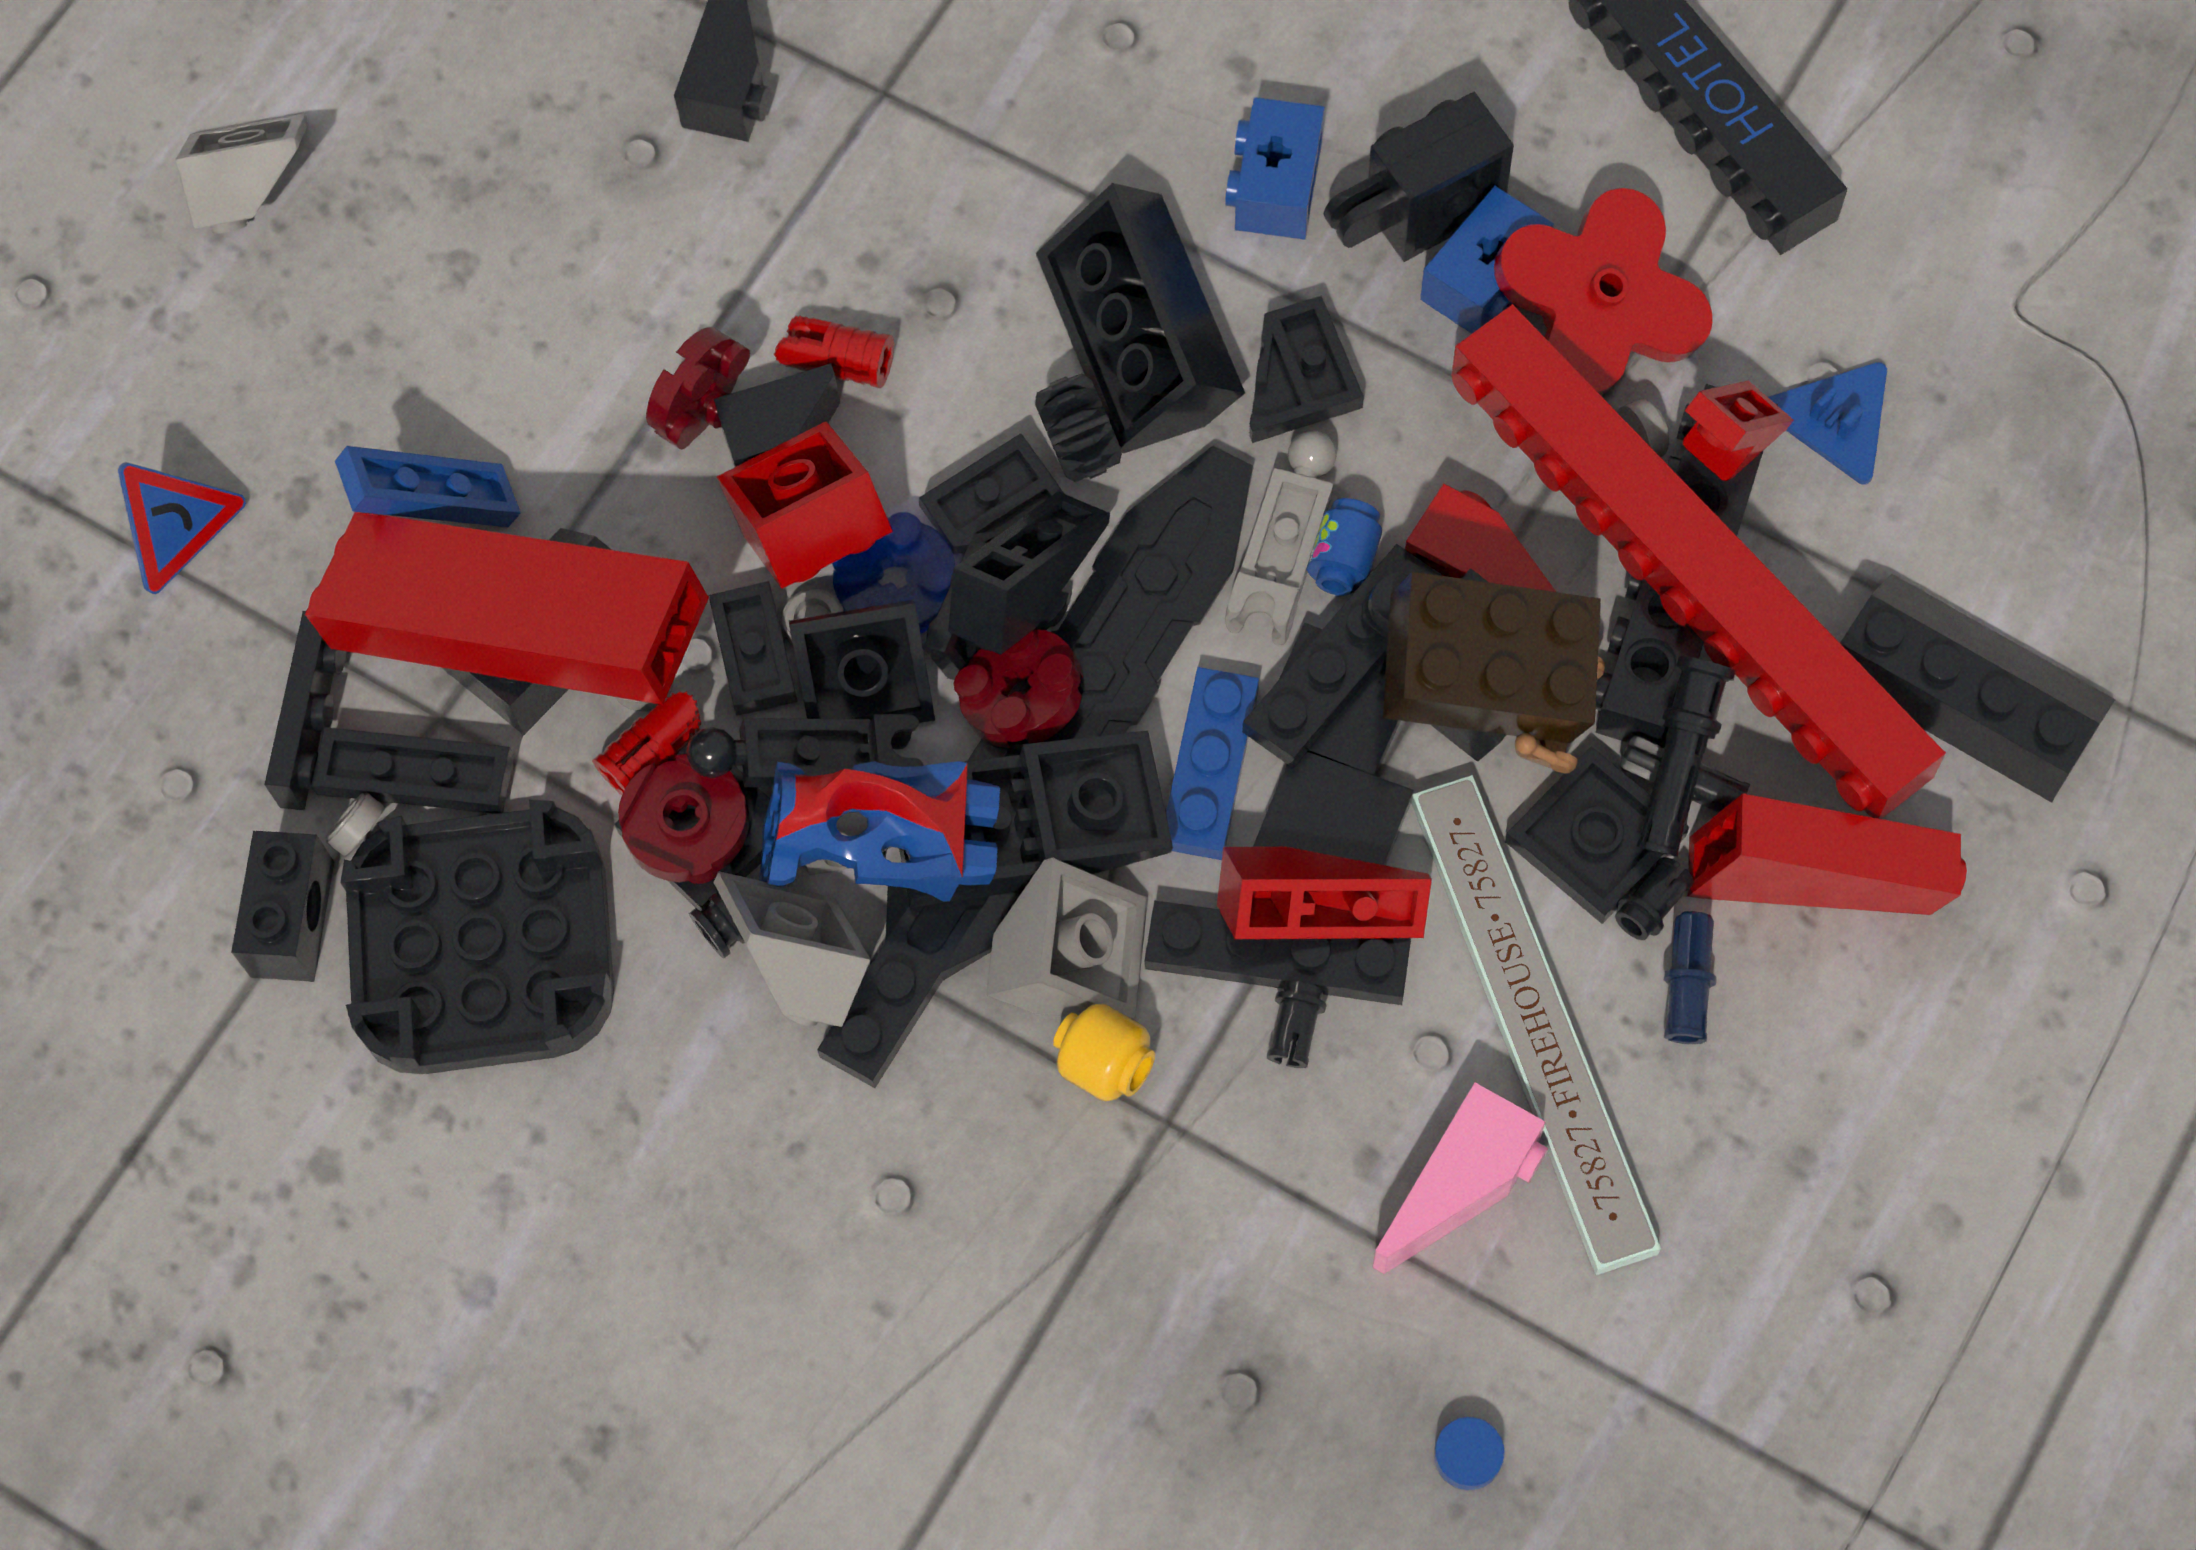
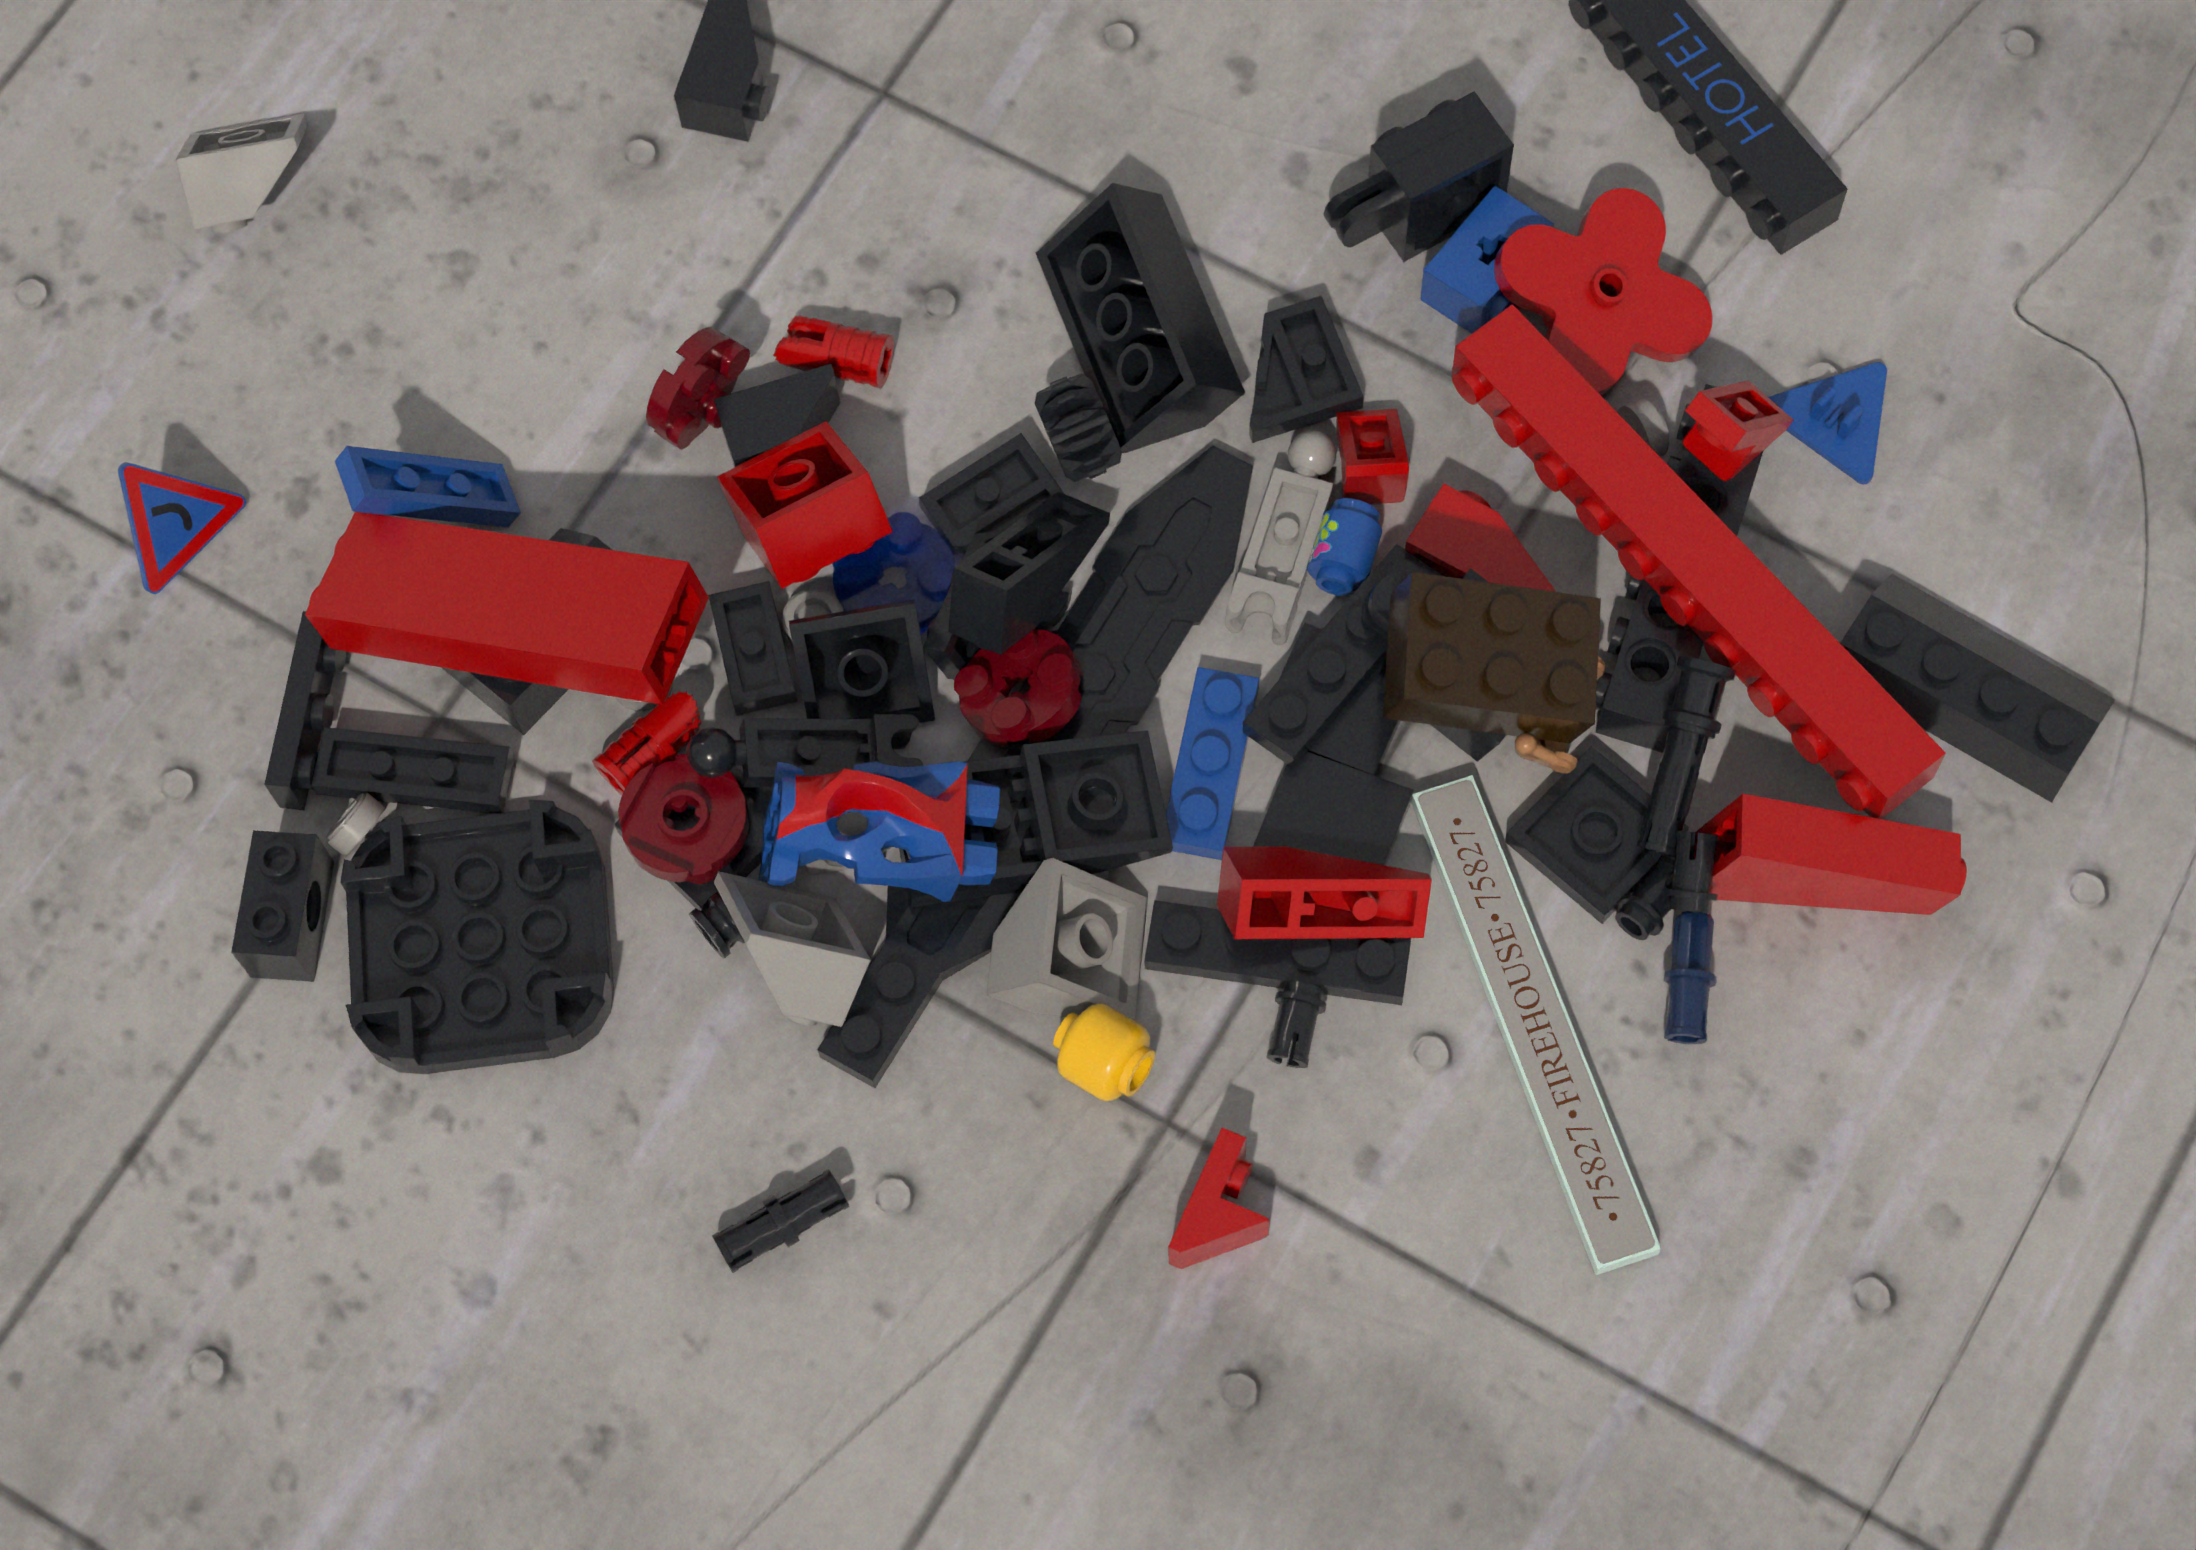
blue brick [1225,97,1325,240] -> none
bright pink slope [1373,1082,1548,1274] -> none
blue tile [1434,1417,1504,1490] -> none
black axle [1620,734,1750,813] -> none
none -> black pin [712,1169,850,1273]
none -> red slope [1168,1127,1270,1269]
none -> red slope [1336,409,1409,504]
none -> black pin [1665,830,1719,913]

